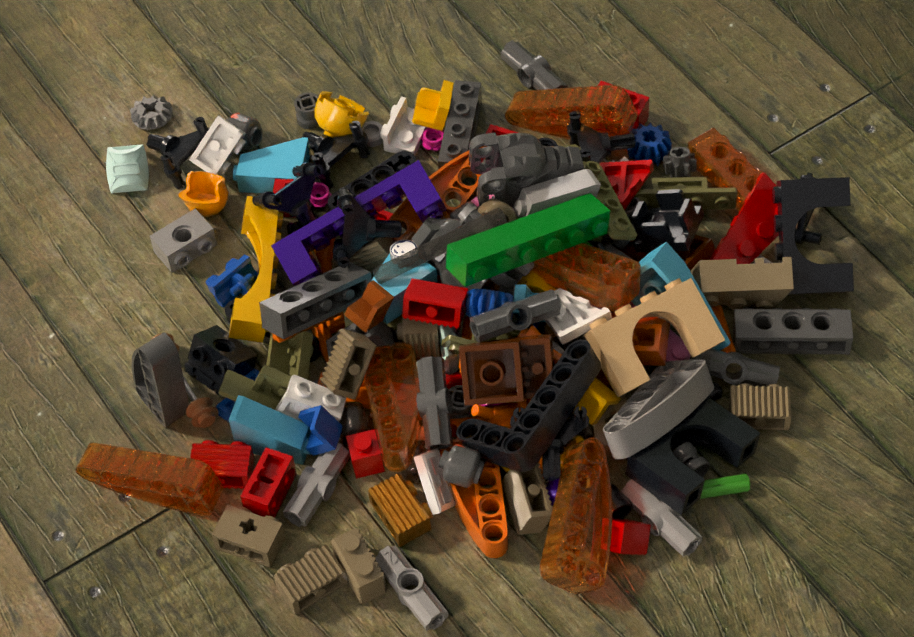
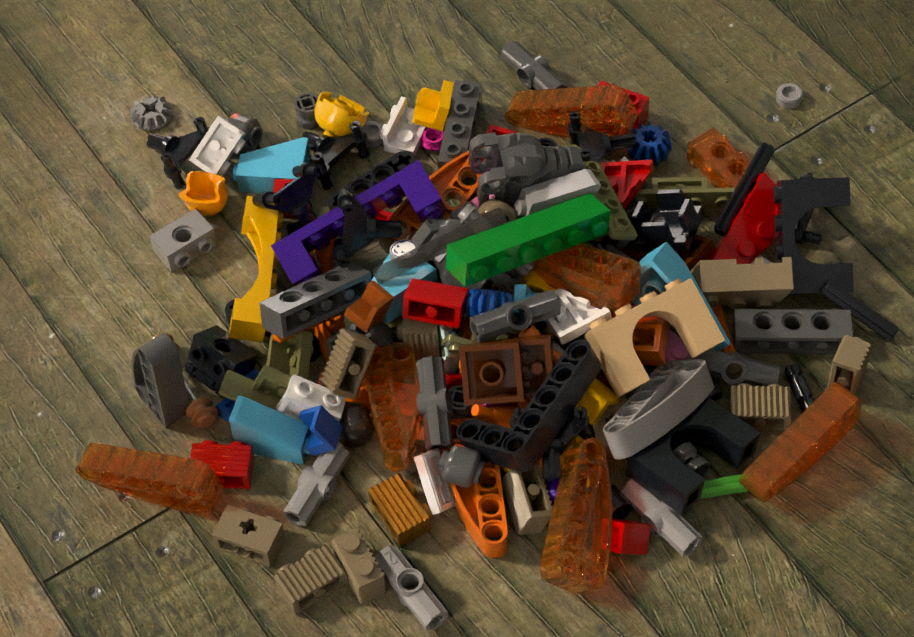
light aqua piece [106,144,149,194] -> none
blue hips [206,254,258,308] -> none
red brick [240,447,297,518] -> none
dark pink plate [310,182,332,208] -> none
red brick [346,429,385,479] -> none
dark grey gear [663,147,697,177] -> none
none -> black axle [714,142,774,237]
none -> clear orange beam [739,382,862,502]
none -> light grey tile [776,83,803,109]
none -> black axle [784,363,818,417]
none -> black axle [821,280,898,341]
none -> dark tan brick [826,335,871,402]

